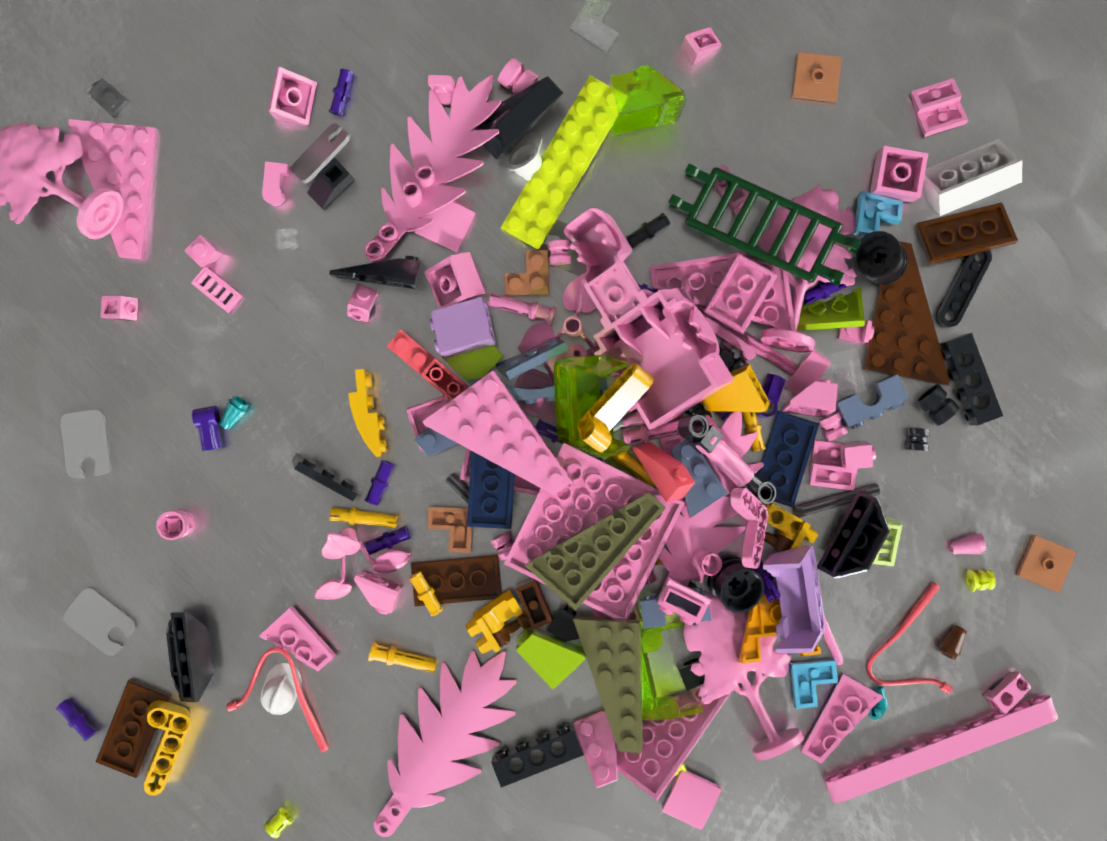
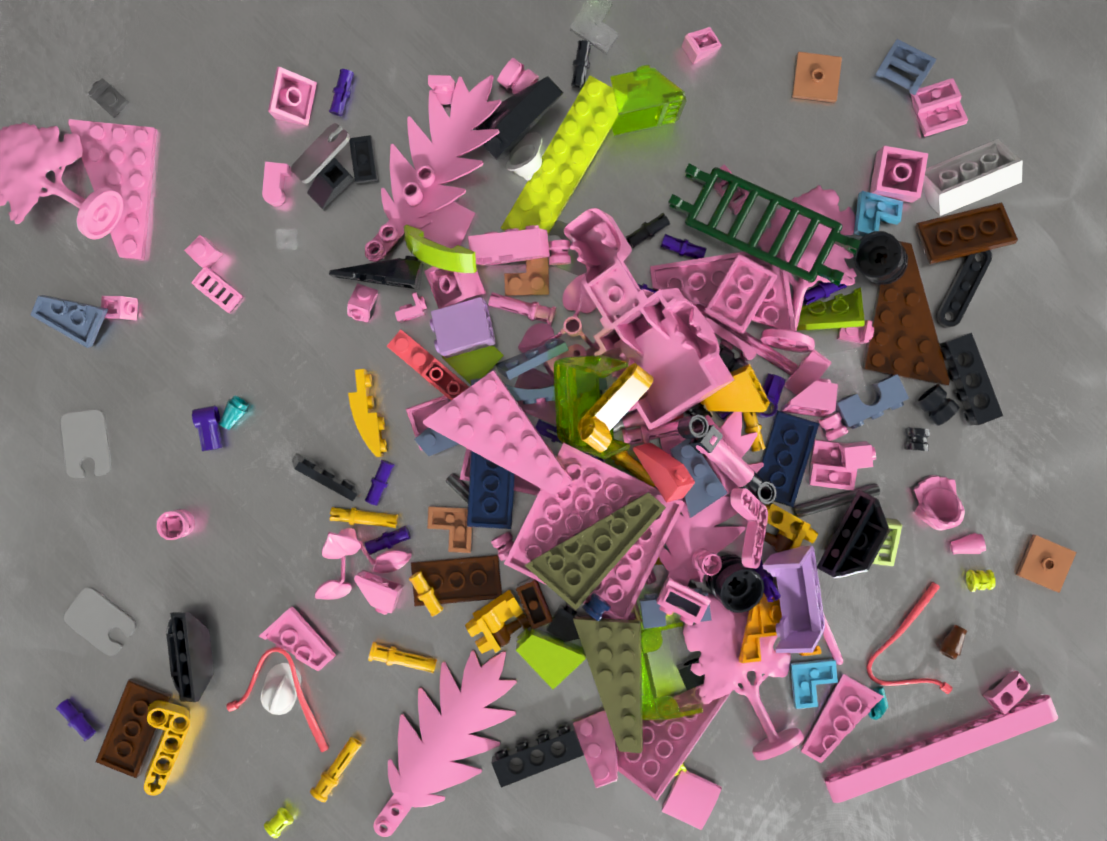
none -> sand blue wing [30,295,108,348]
none -> yellow pin [310,737,362,802]
none -> black plate [349,135,378,184]
none -> bright pink bracket [395,292,427,323]
none -> lime slope [404,225,477,273]
none -> bright pink wedge [468,225,550,266]
none -> black pin [571,40,592,88]
none -> dark blue wheel [582,593,611,621]
none -> dark purple pin [661,234,707,259]
none -> sand blue plate [876,39,936,95]
none -> bright pink hair [914,475,965,530]

